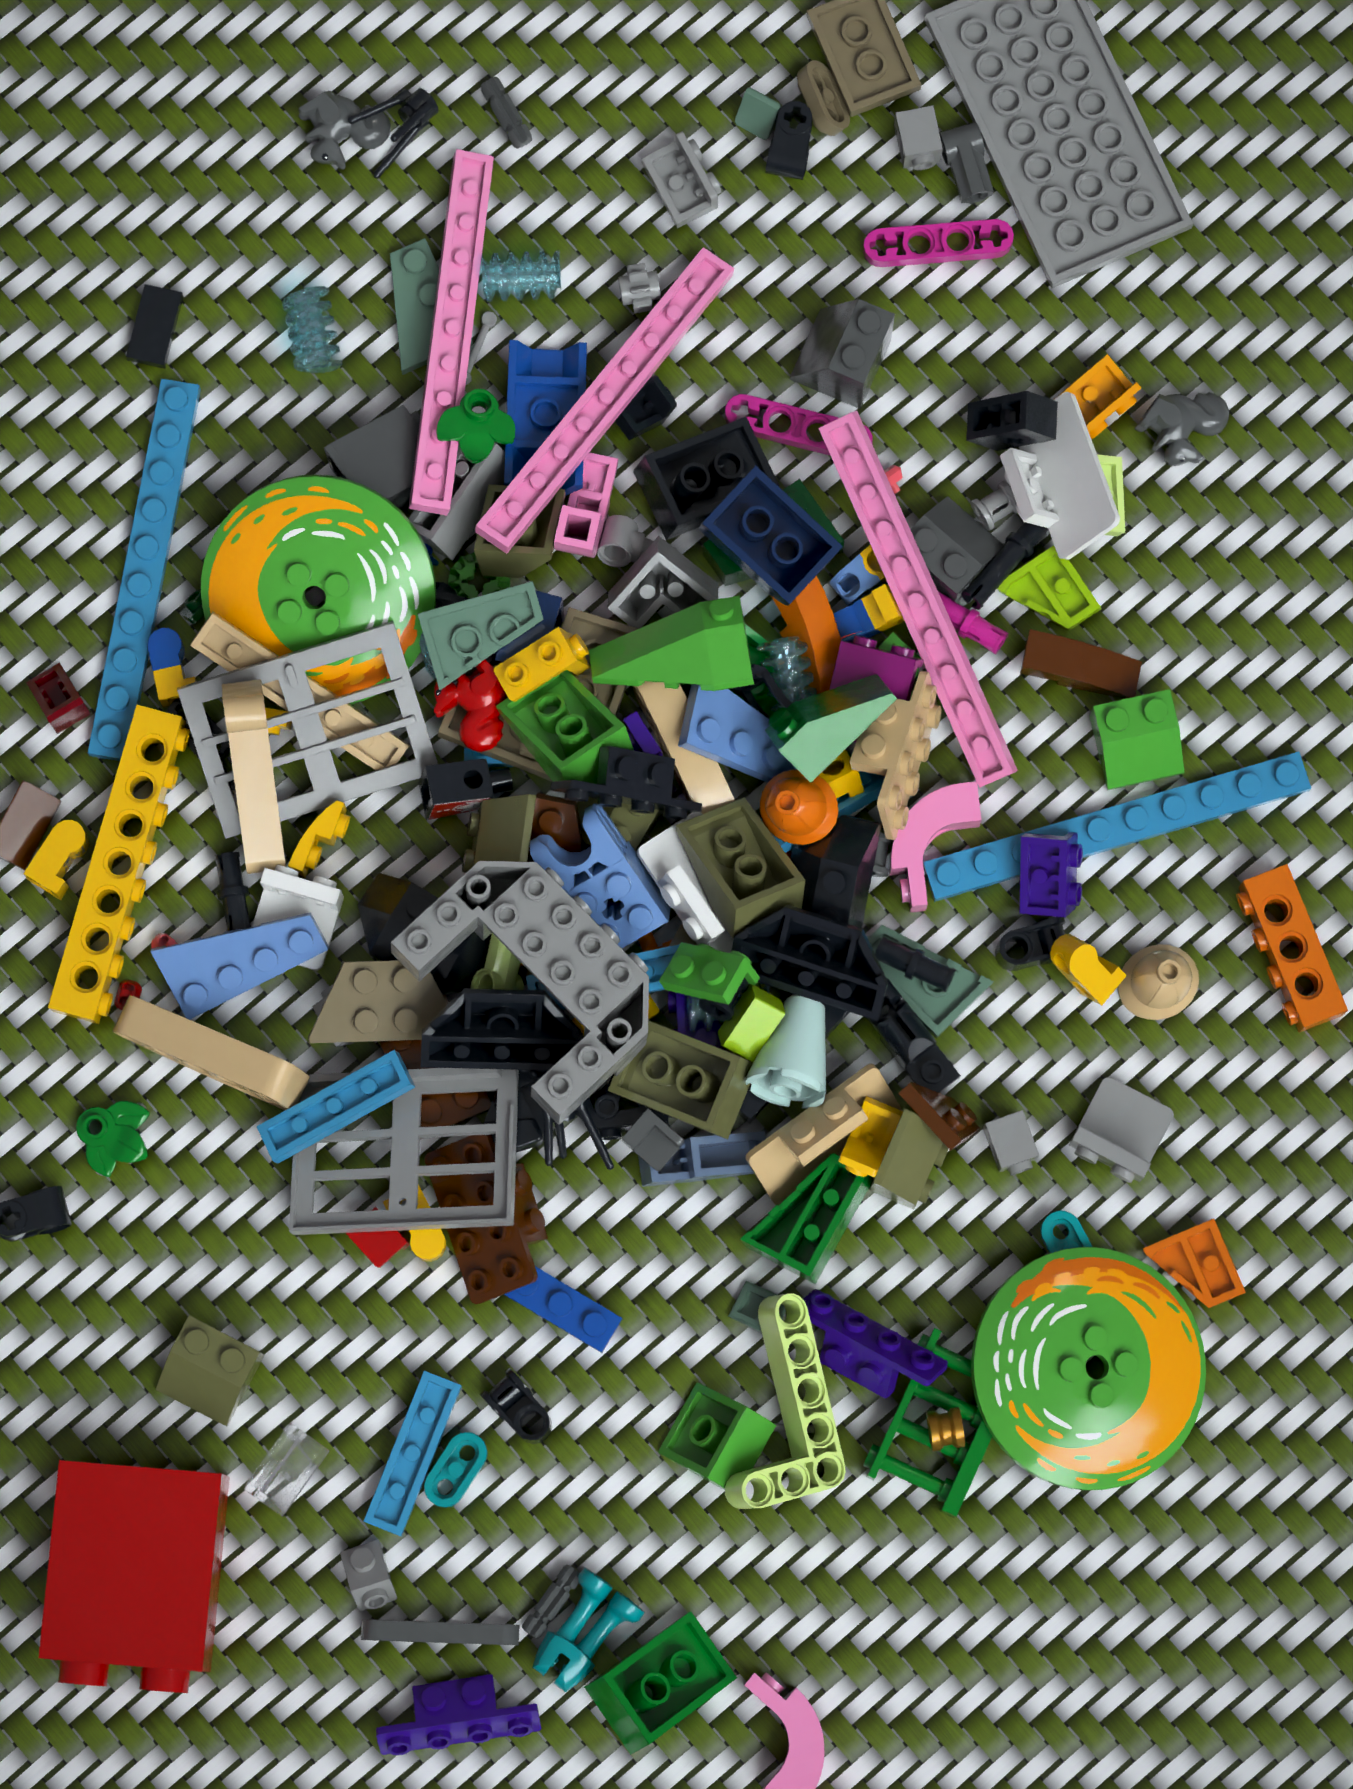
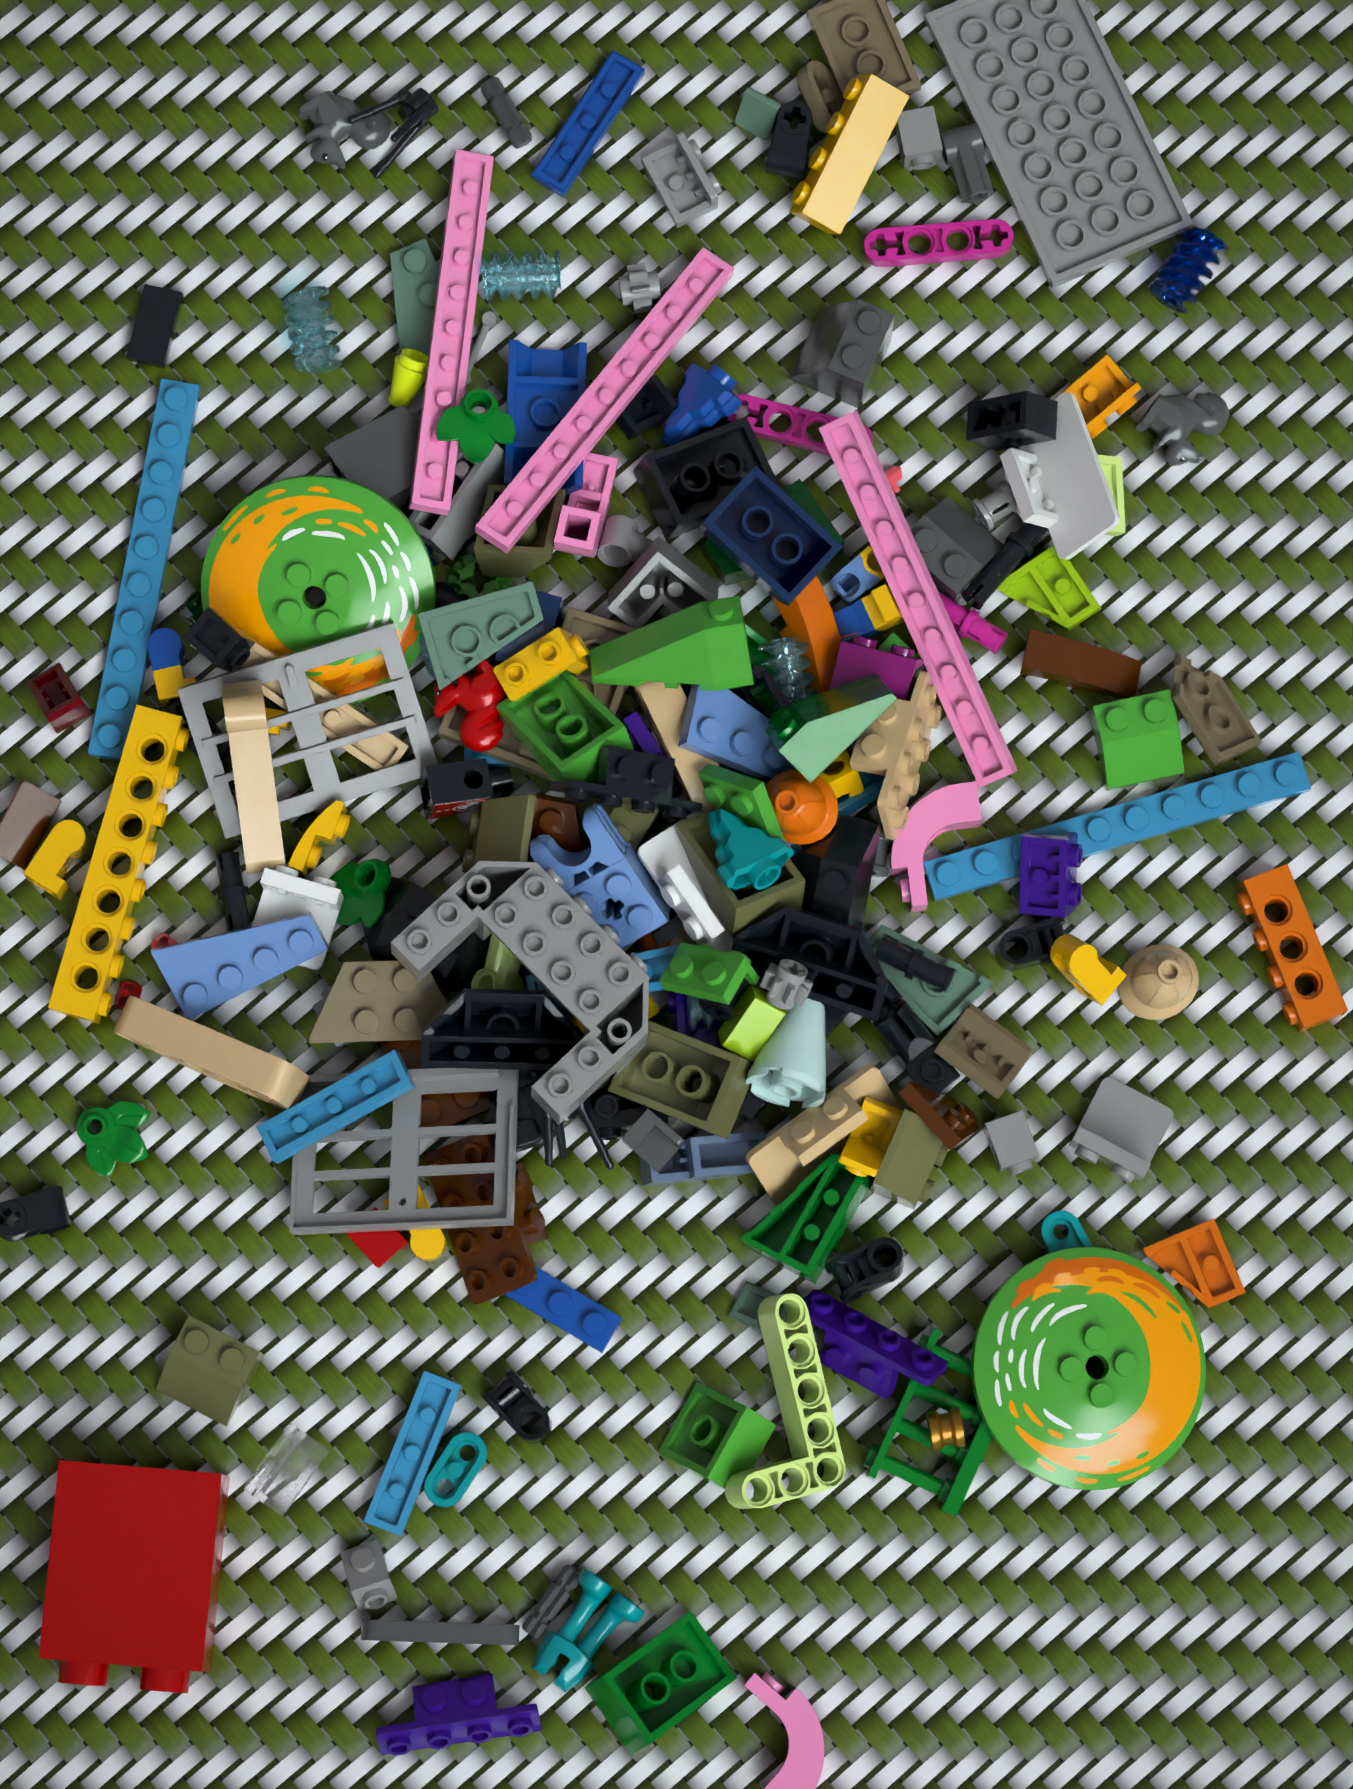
none -> black bracket [183,607,255,672]
none -> green plate [331,859,391,928]
none -> neon yellow cone [387,348,428,409]
none -> blue tile [531,50,645,198]
none -> blue rock [661,363,742,446]
none -> bright green wing [698,764,786,842]
none -> teal rock [708,808,794,890]
none -> light grey gear [760,959,813,1010]
none -> yellow brick [789,74,909,235]
none -> black piece [824,1237,904,1304]
none -> dark tan bracket [934,1004,1034,1100]
none -> clear blue piece [1150,227,1229,314]
none -> dark tan tile [1173,653,1262,766]

